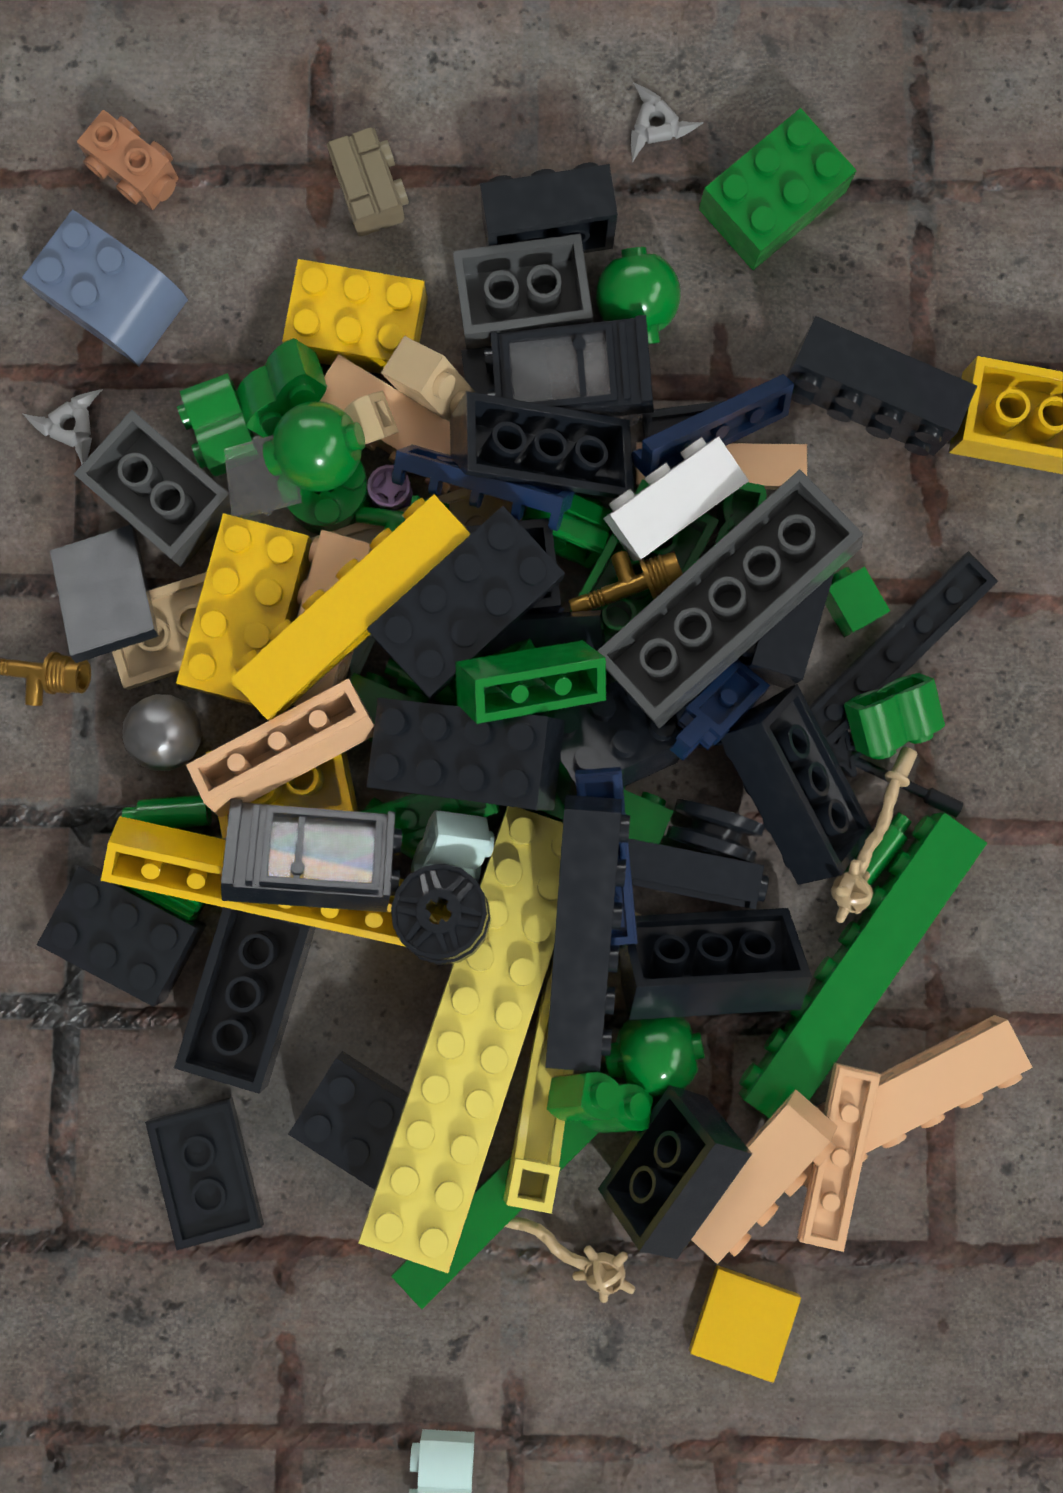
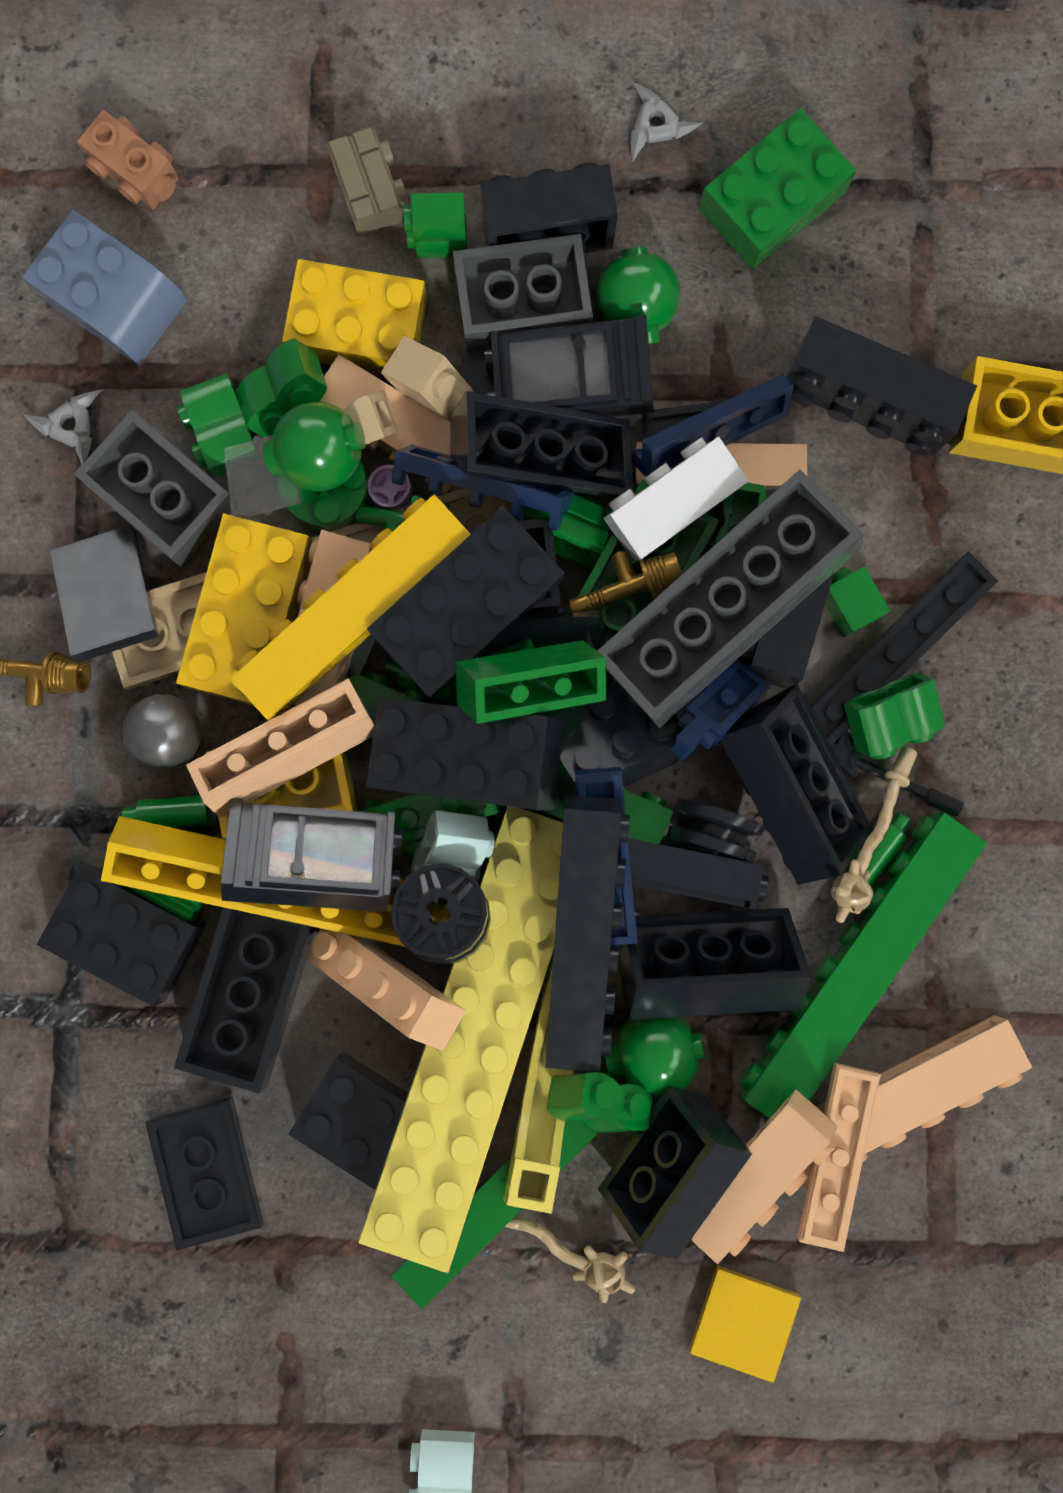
none -> light nougat brick [304,928,466,1051]
none -> green brick [403,192,468,259]

